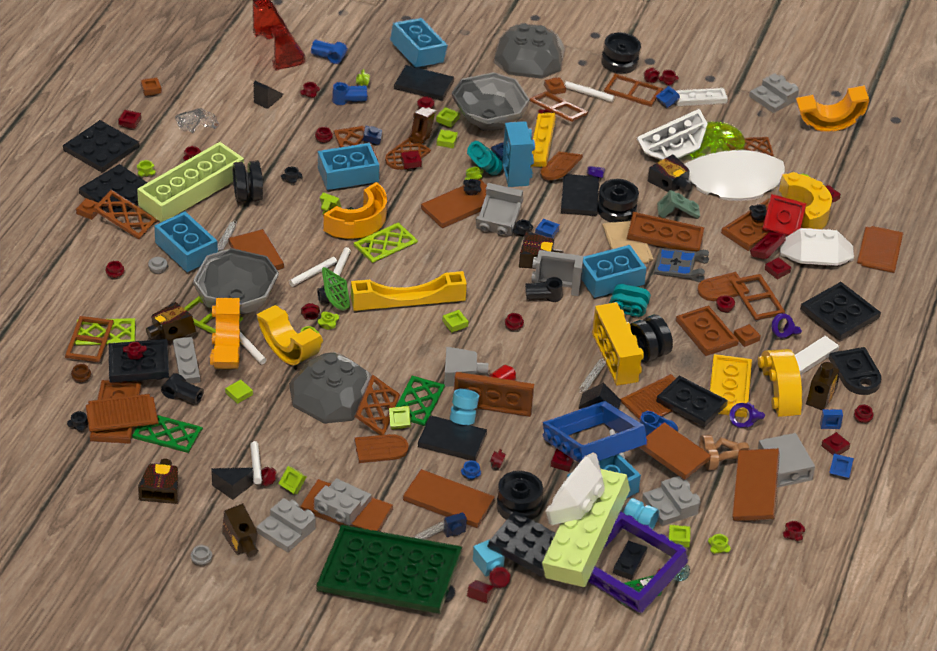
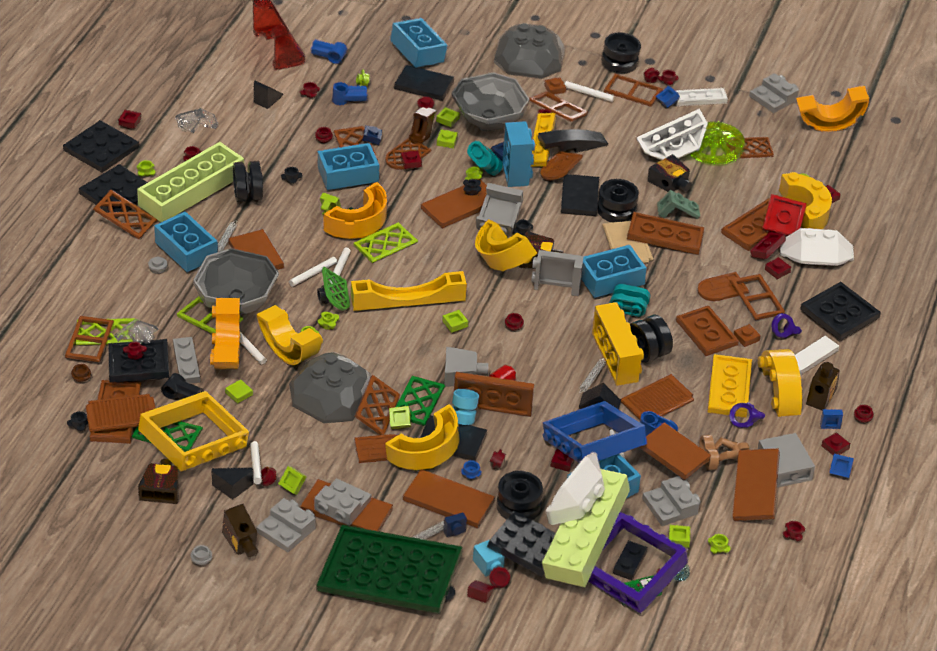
dark orange plate [76,198,102,220] -> none
dark red plate [105,261,124,278] -> none
dark orange plate [140,77,162,96] -> none
dark brown torso [146,302,196,341] -> none
dark red plate [301,303,320,320] -> none
black piece [525,277,563,302] -> none
blue plate [535,219,560,238] -> none
dark purple tile [587,166,605,178] -> none
medium azure wheel [623,498,660,530] -> none
dark grey flag [654,248,709,282] -> none
black tile [656,375,728,427] -> none
white brick [684,150,784,201] -> none
dark red plate [716,295,735,313] -> none
black plate [749,204,767,221] -> none
black tile [829,347,882,395] -> none
dark orange window [857,226,903,273] -> none
none -> clear slope [114,319,159,344]
none -> yellow window [138,391,249,471]
none -> yellow brick [385,404,459,470]
none -> yellow brick [475,219,537,271]
none -> black slope [538,129,608,153]

